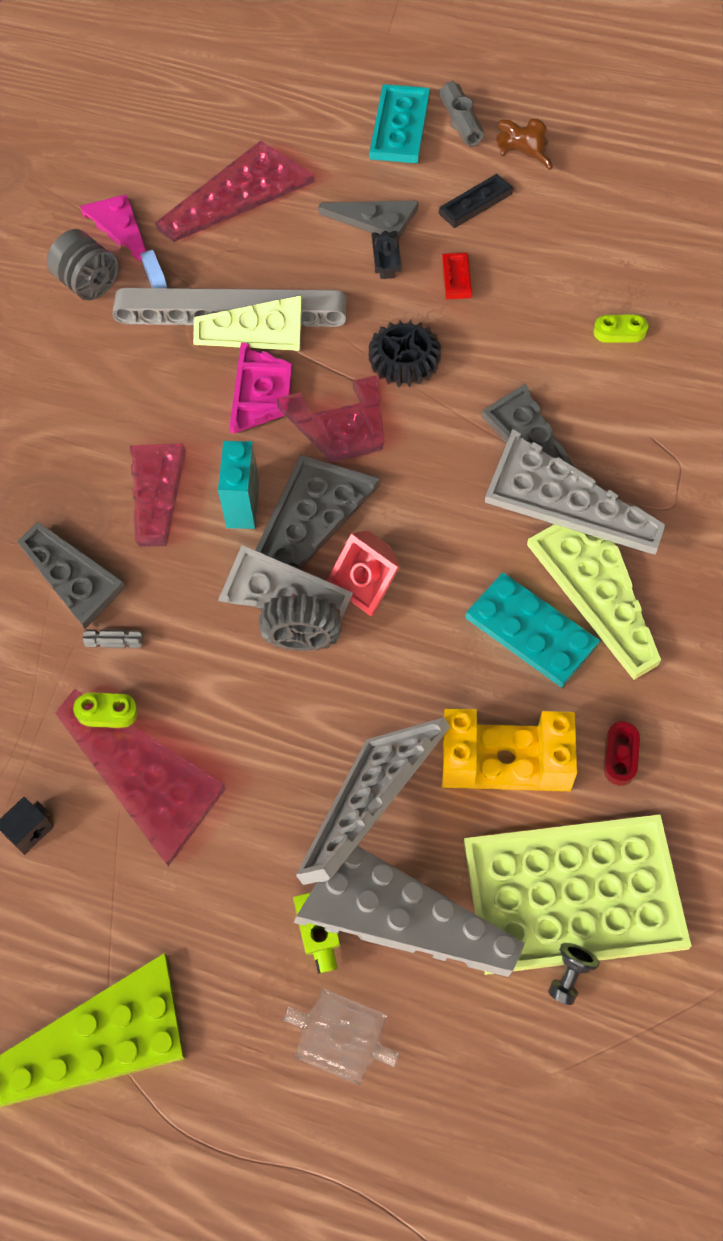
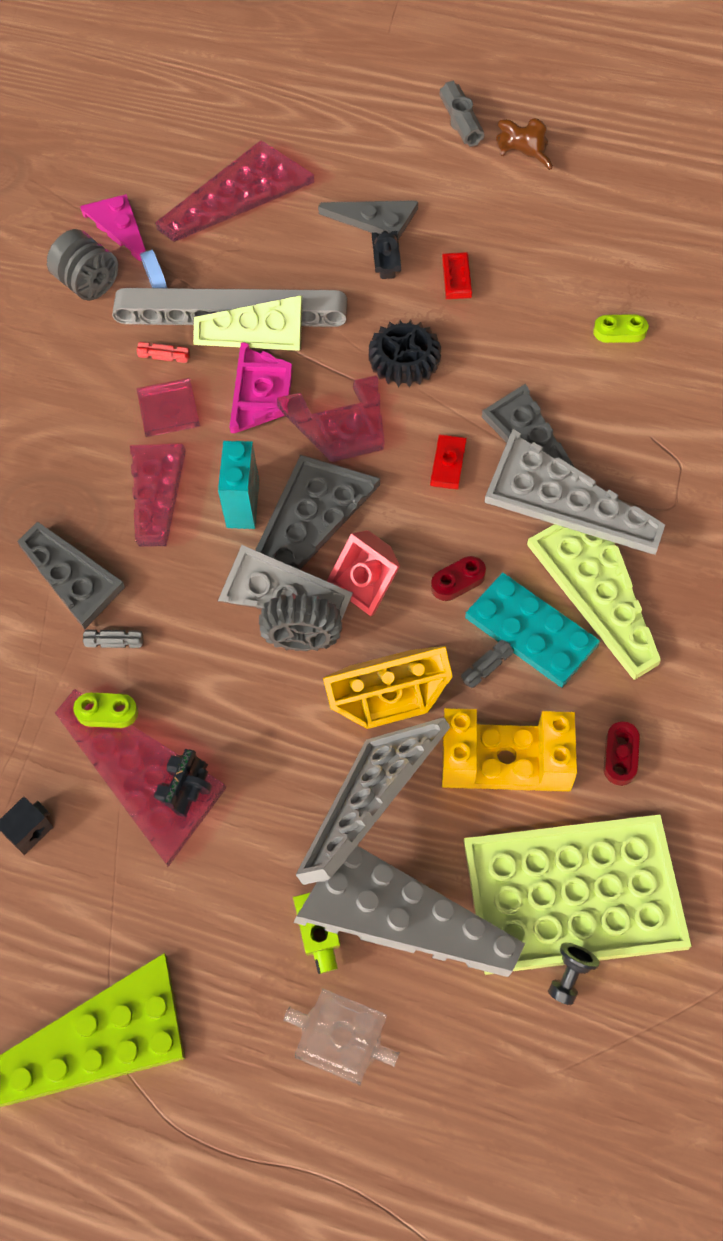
teal plate [369,84,430,163] -> none
black tile [438,174,513,228] -> none
none -> clear pink tile [136,378,200,437]
none -> axle [137,341,190,363]
none -> black hips [154,749,212,817]
none -> yellow wedge [323,646,453,729]
none -> red plate [430,435,467,490]
none -> dark red plate [431,556,486,601]
none -> dark grey axle [461,640,513,688]

